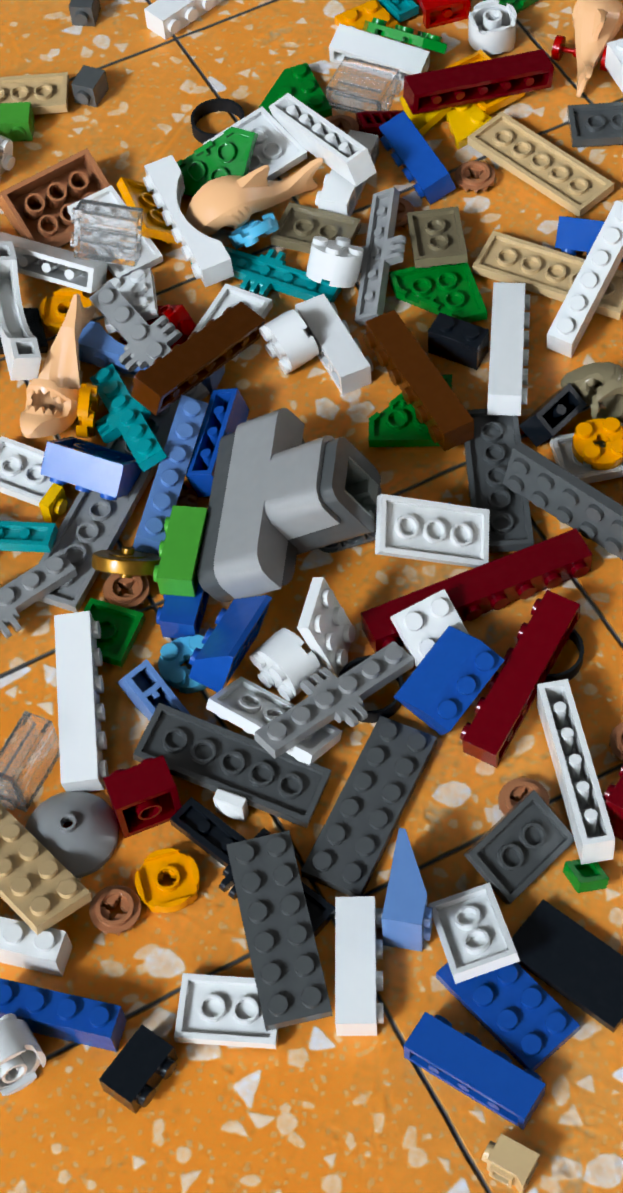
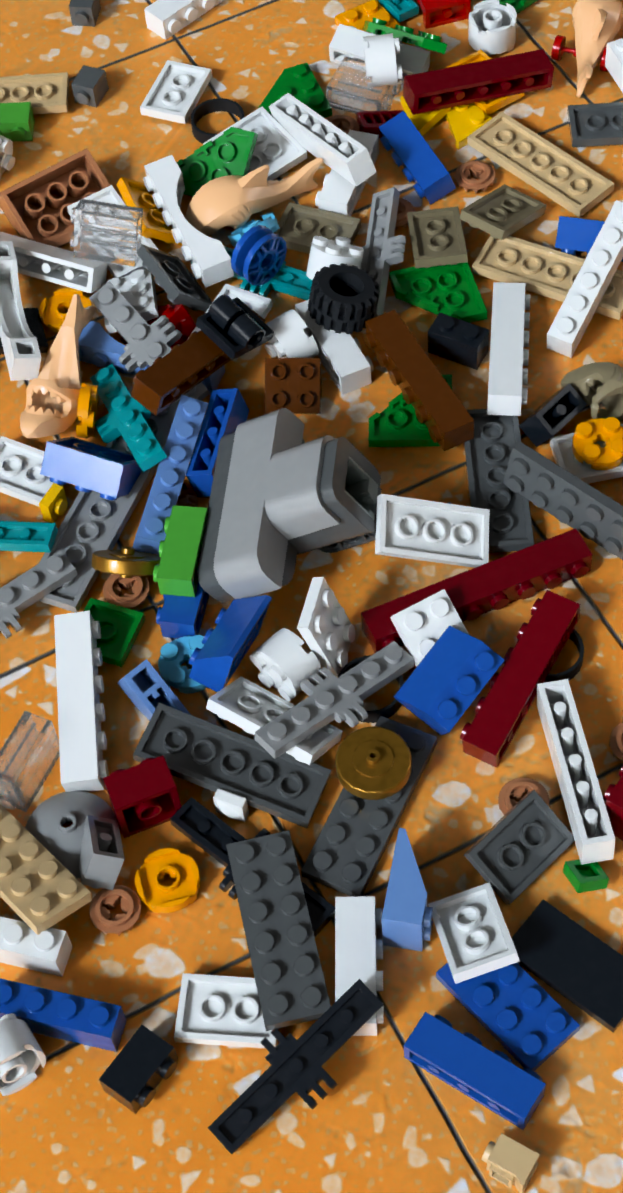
none -> light grey slope [79,815,125,890]
none -> dark grey plate [136,245,212,312]
none -> white plate [140,60,212,124]
none -> black plate [196,294,274,360]
none -> black hinge [208,979,384,1154]
none -> blue wheel [231,225,287,286]
none -> reddish brown plate [265,358,322,414]
none -> black tyre [308,263,380,334]
none -> pearl gold wheel [335,726,412,800]
none -> white brick [363,33,403,88]
none -> dark tan plate [460,184,546,240]

